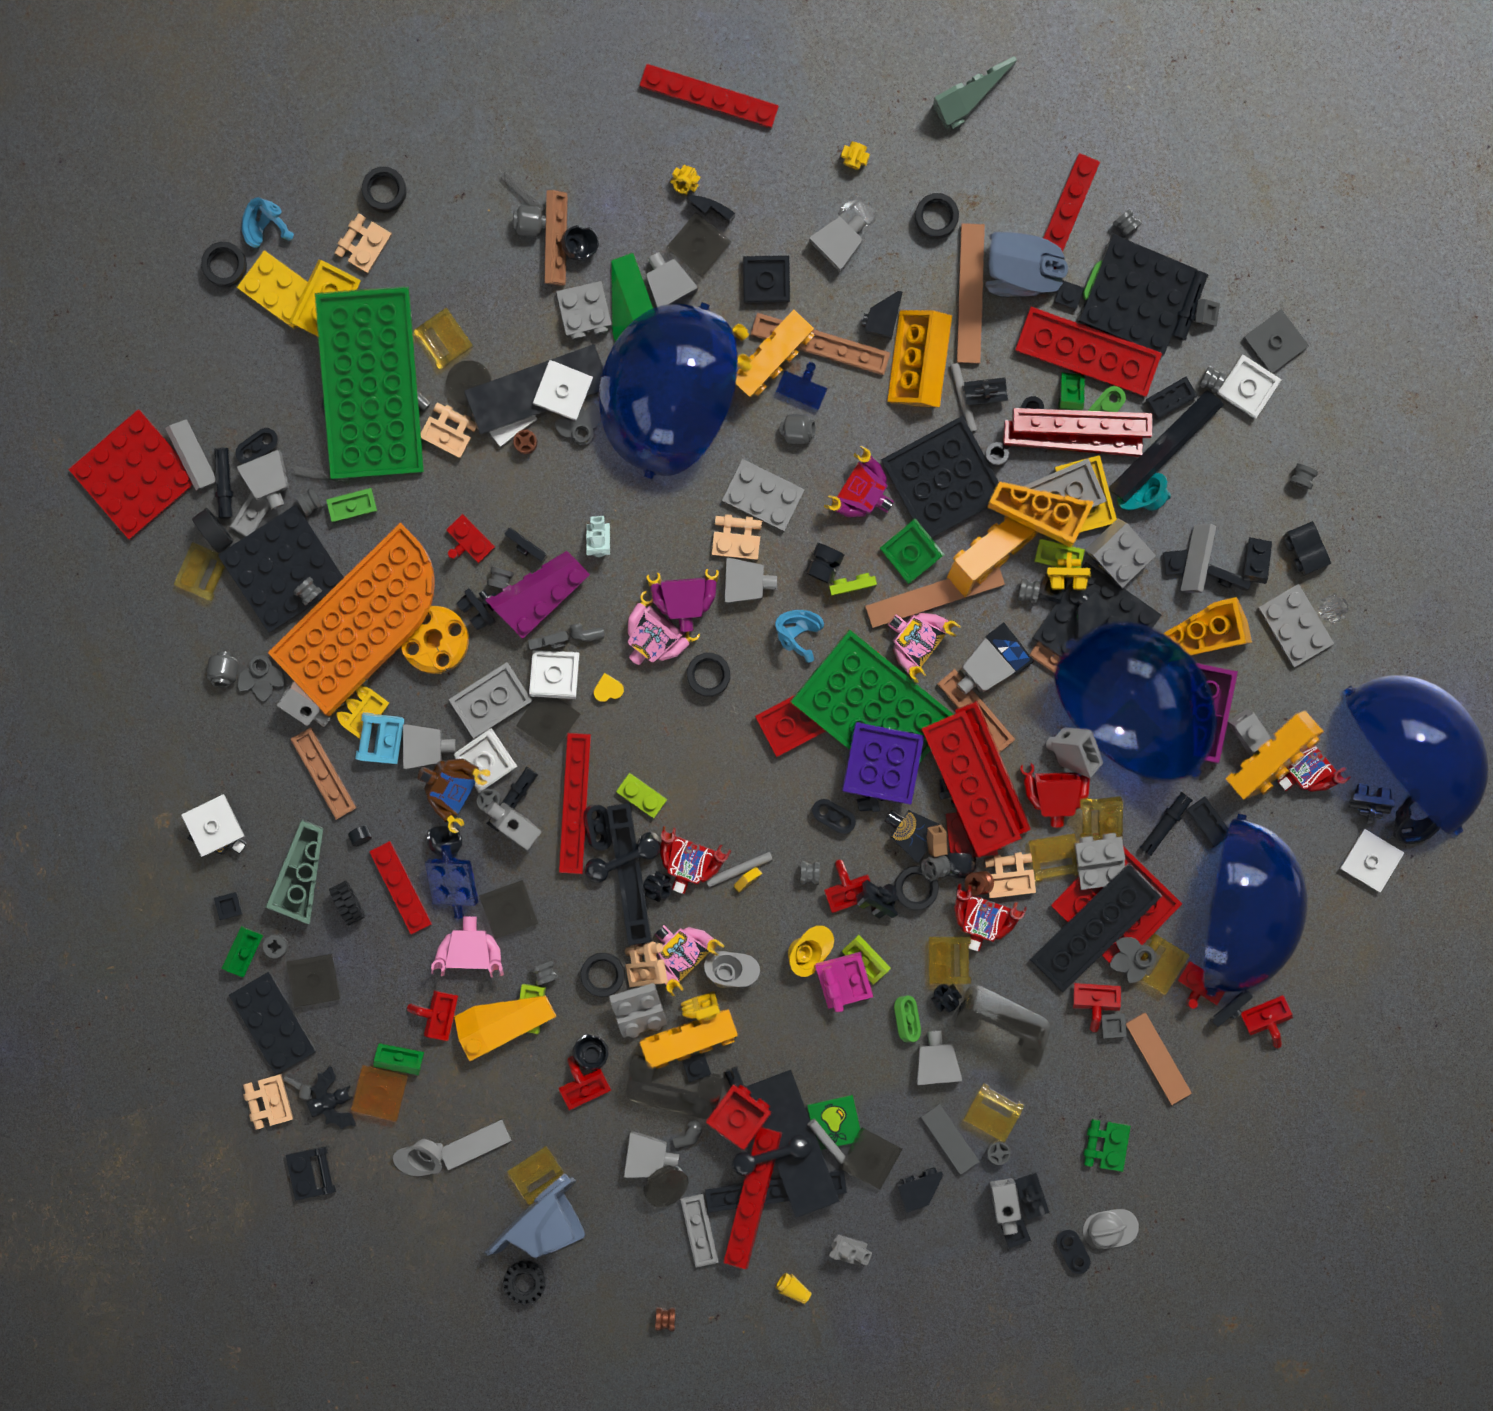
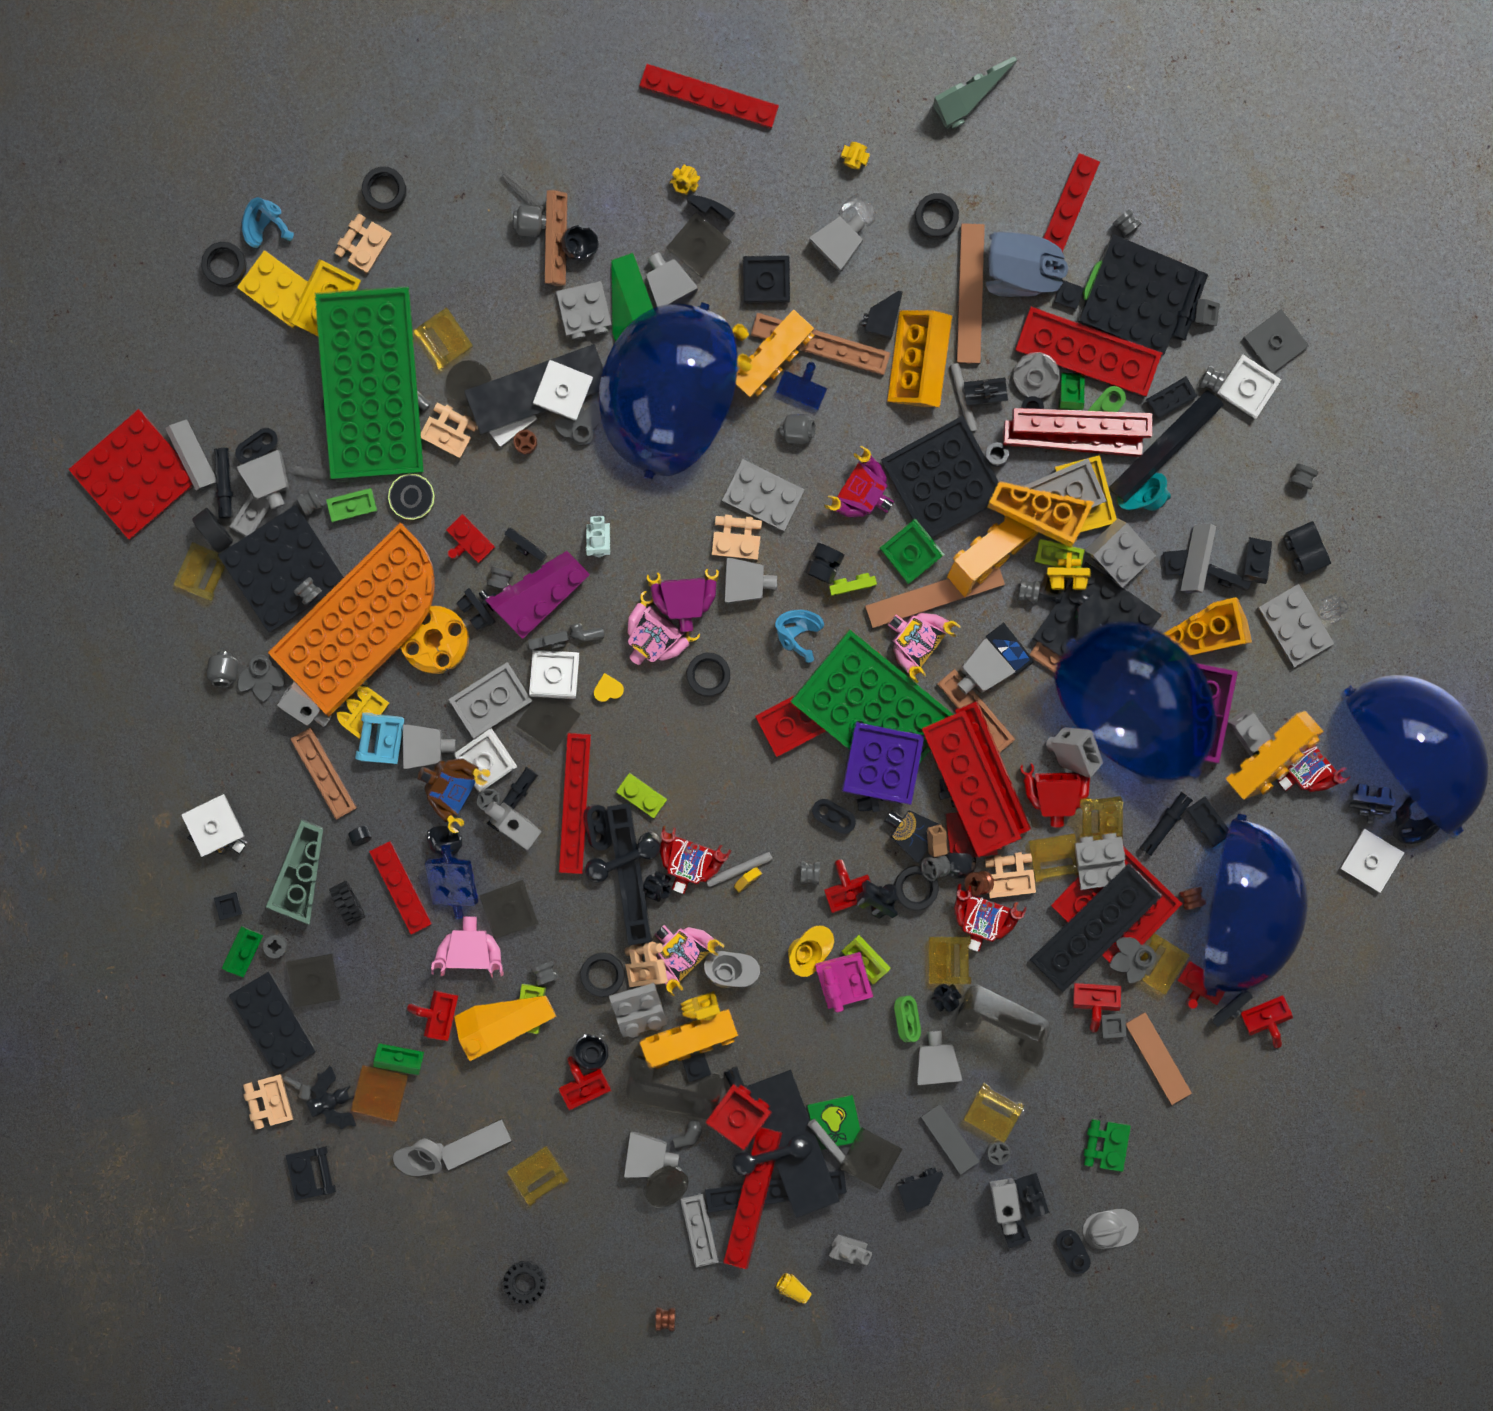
sand blue piece [485,1174,585,1257] -> none
none -> black tile [388,474,435,520]
none -> light grey tile [1013,352,1060,399]
none -> copper wheel [1179,886,1206,910]

